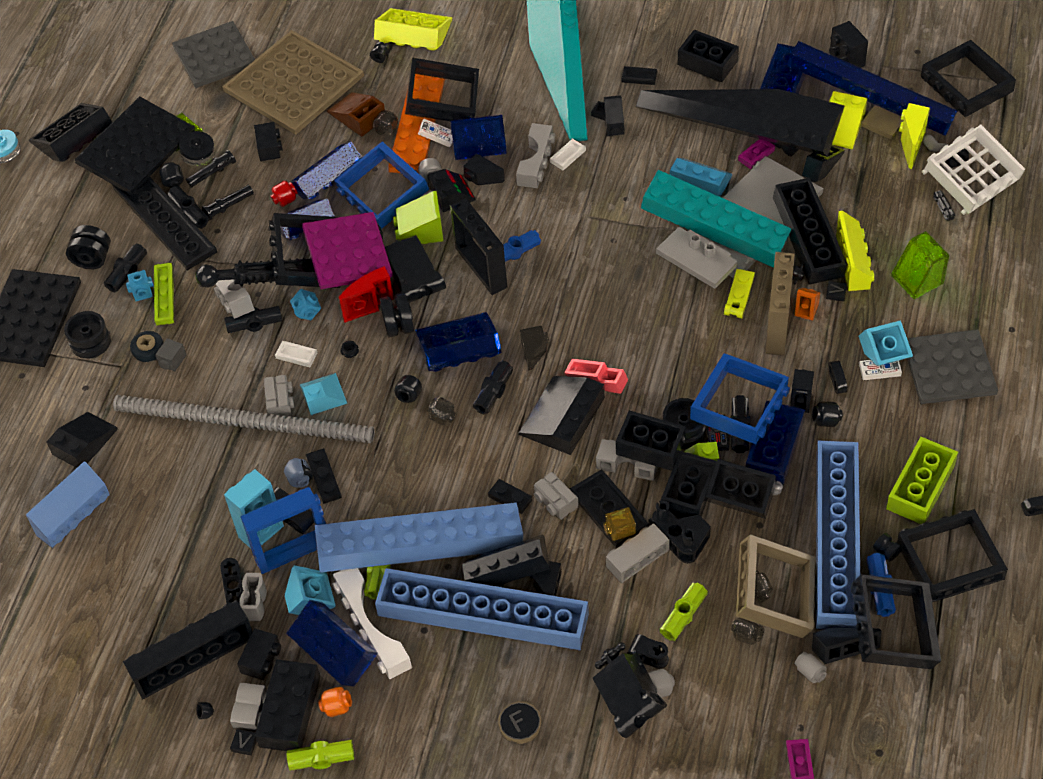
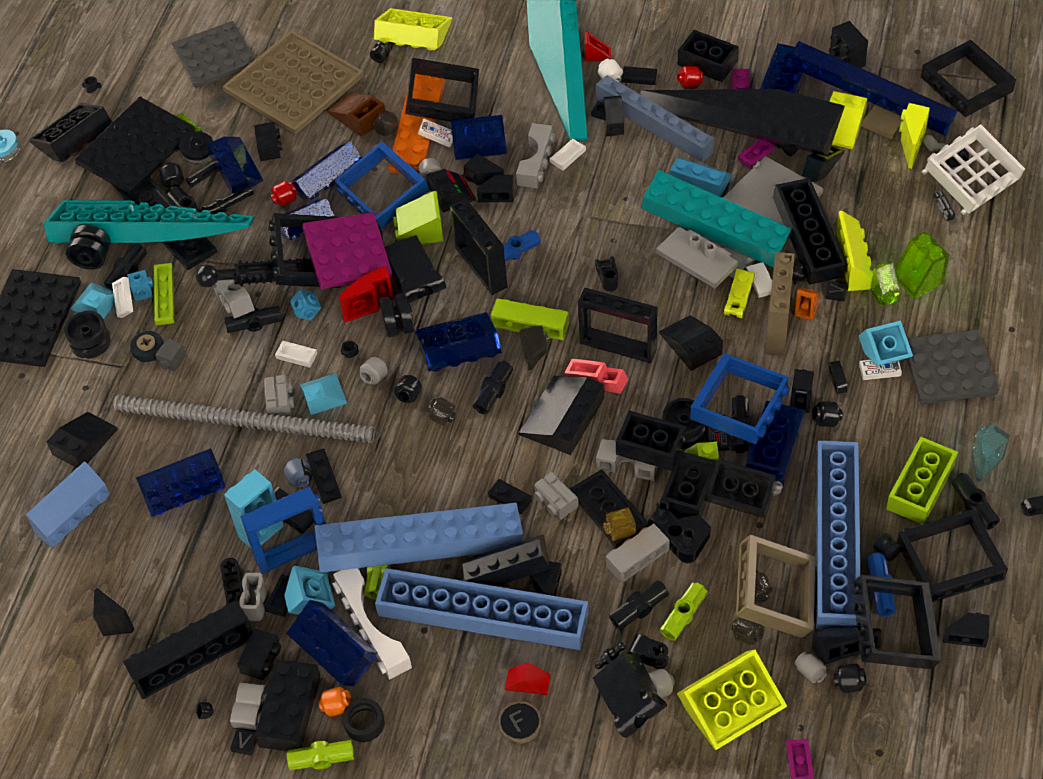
none -> teal wedge [44,200,254,244]
none -> medium azure slope [71,282,115,319]
none -> black plate [82,76,102,93]
none -> black slope [93,588,135,636]
none -> white tile [112,277,133,318]
none -> clear blue brick [136,448,226,517]
none -> clear blue slope [208,136,264,194]
none -> black tile [265,574,289,617]
none -> black tyre [342,698,385,742]
none -> light grey head [360,357,388,385]
none -> black slope [477,174,514,203]
none -> lime brick [491,298,569,341]
none -> red slope [505,662,550,695]
none -> black window [578,287,657,363]
none -> red slope [585,31,611,62]
none -> black piece [595,256,619,291]
none -> sand blue brick [596,75,714,163]
none -> white head [598,59,623,82]
none -> black piece [609,580,669,630]
none -> black slope [659,315,723,371]
none -> red head [677,66,703,88]
none -> neon yellow slope [677,650,787,750]
none -> magenta plate [732,69,750,89]
none -> white tile [746,262,772,298]
none -> black head [834,663,867,693]
none -> clear neon green slope [871,261,899,306]
none -> black slope [943,612,989,648]
none -> black piece [951,473,1000,530]
none -> clear light blue slope [972,422,1010,482]

